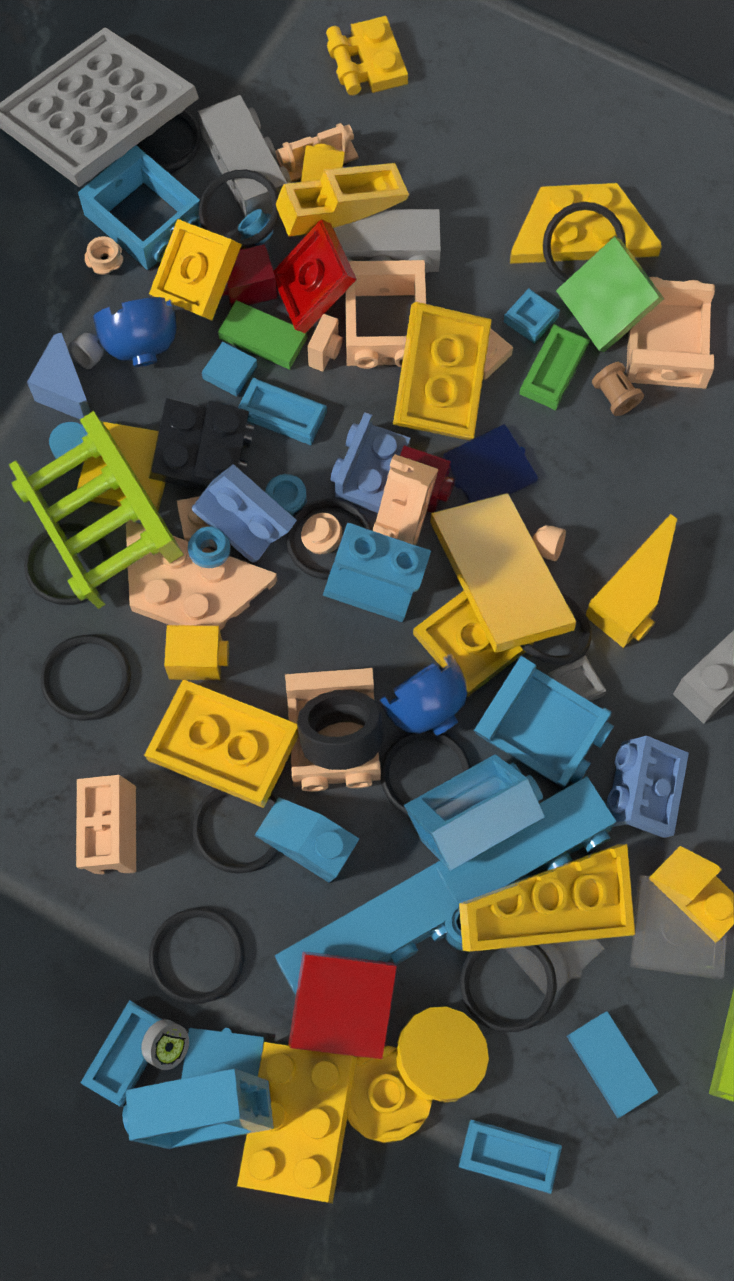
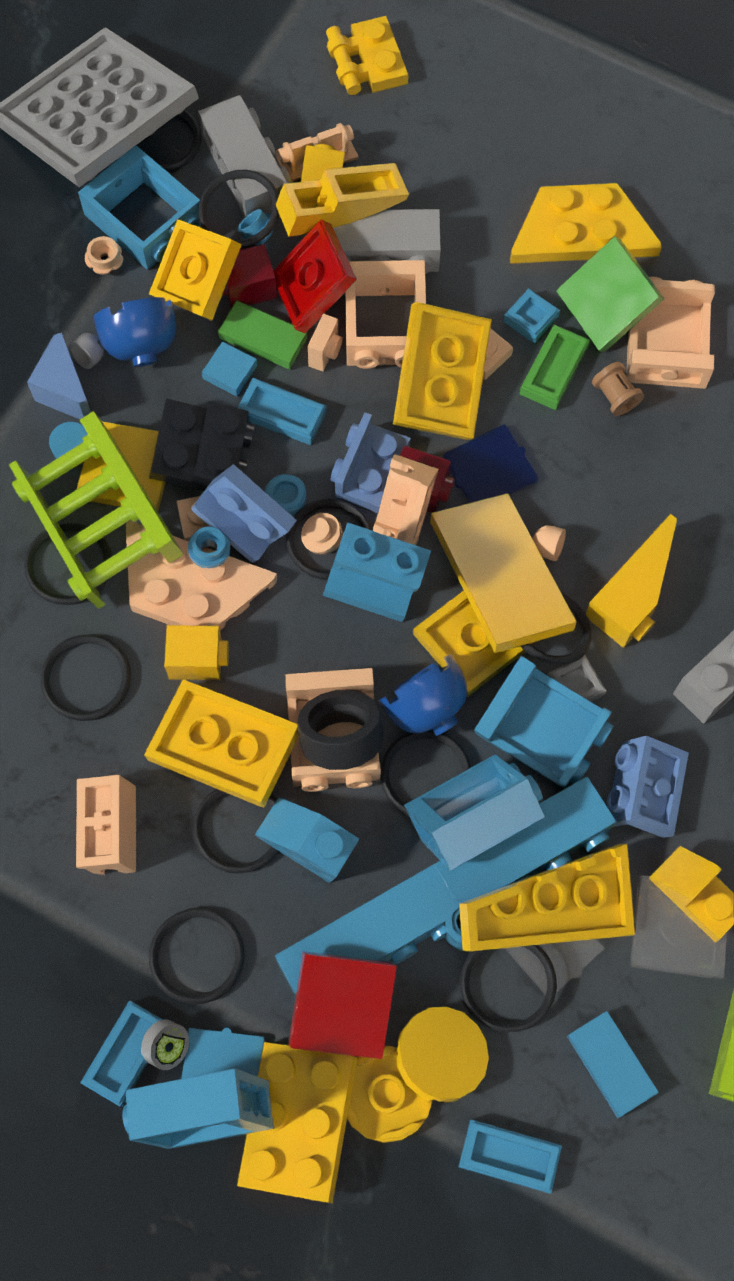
black tyre [542,202,626,283] -> none

